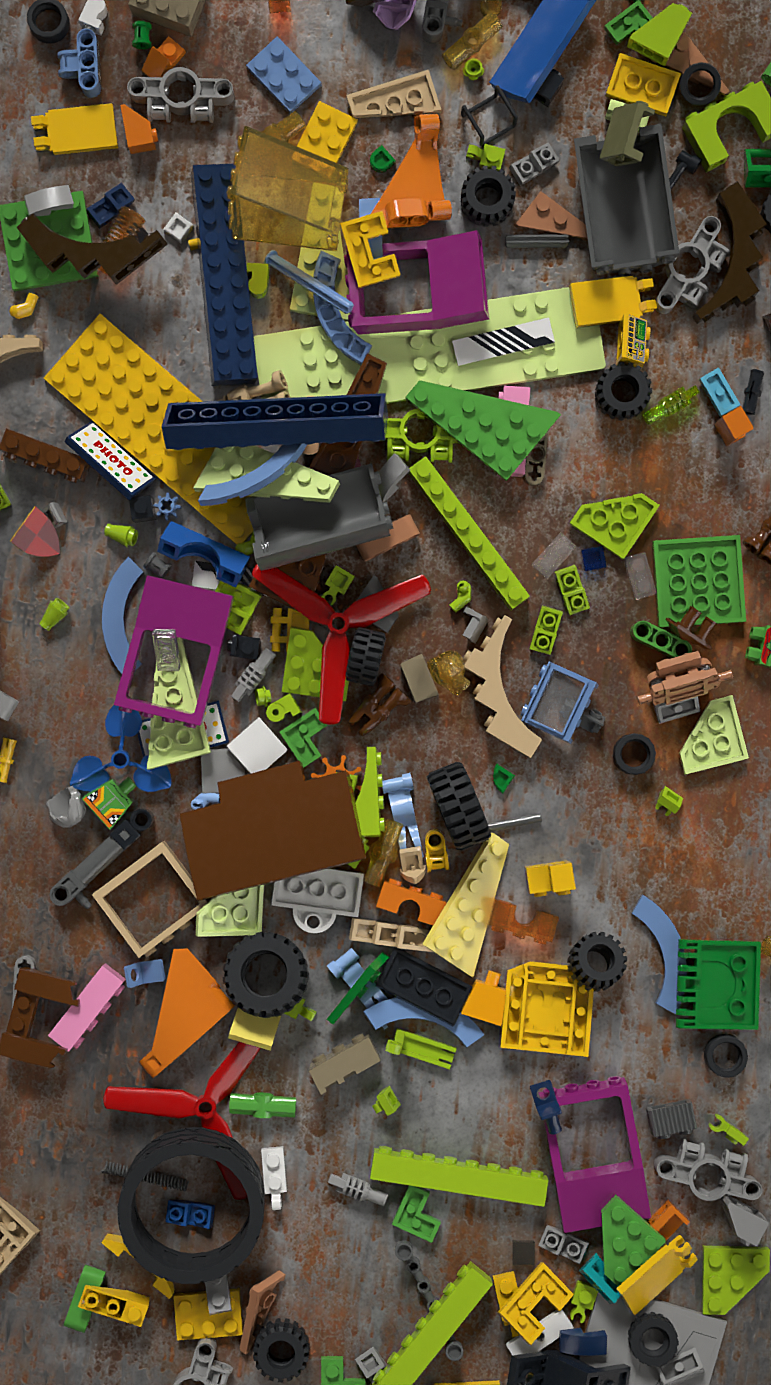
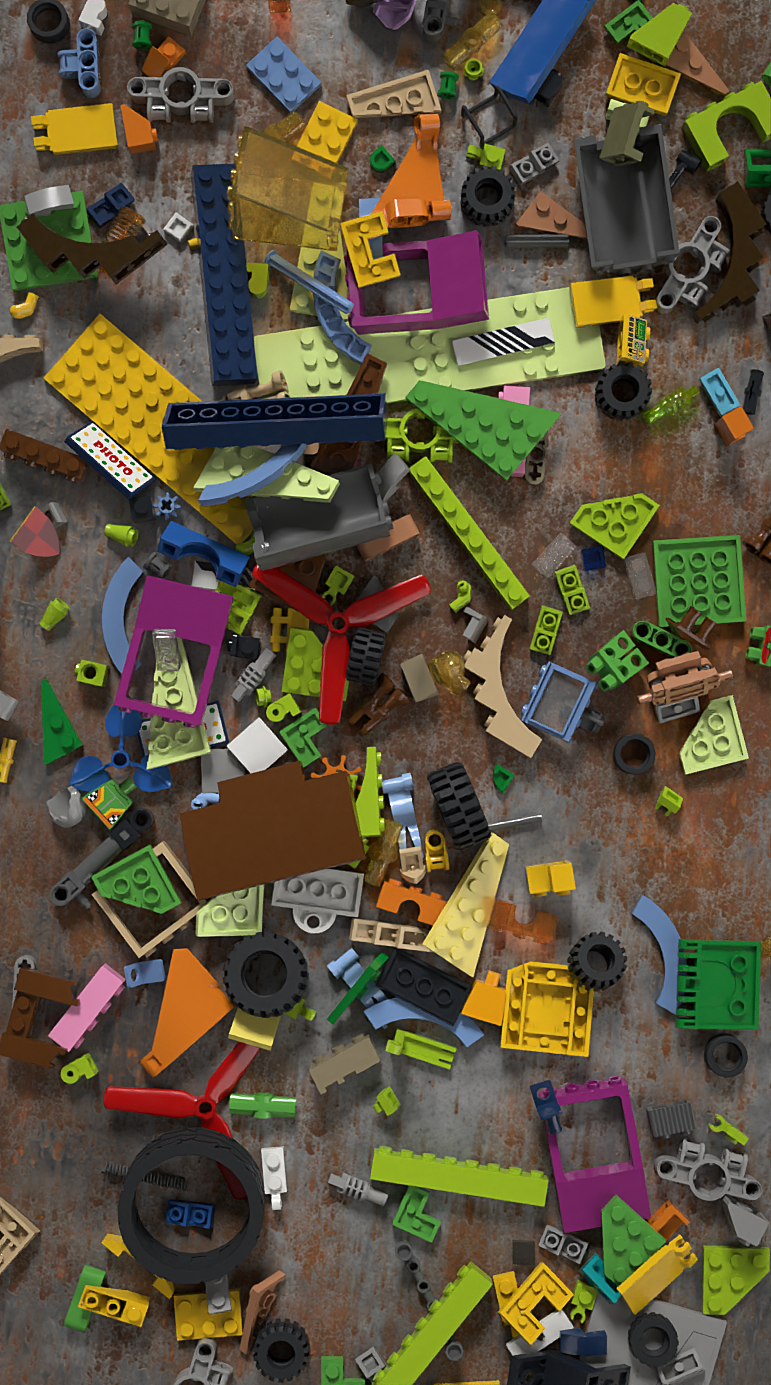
black tyre [680,62,721,106] -> none
none -> green wing [41,679,83,765]
none -> lime leg [61,1052,99,1084]
none -> lime brick [74,659,110,687]
none -> bright green plate [91,844,182,914]
none -> green bush [437,71,459,100]
none -> bright green hips [585,630,649,692]

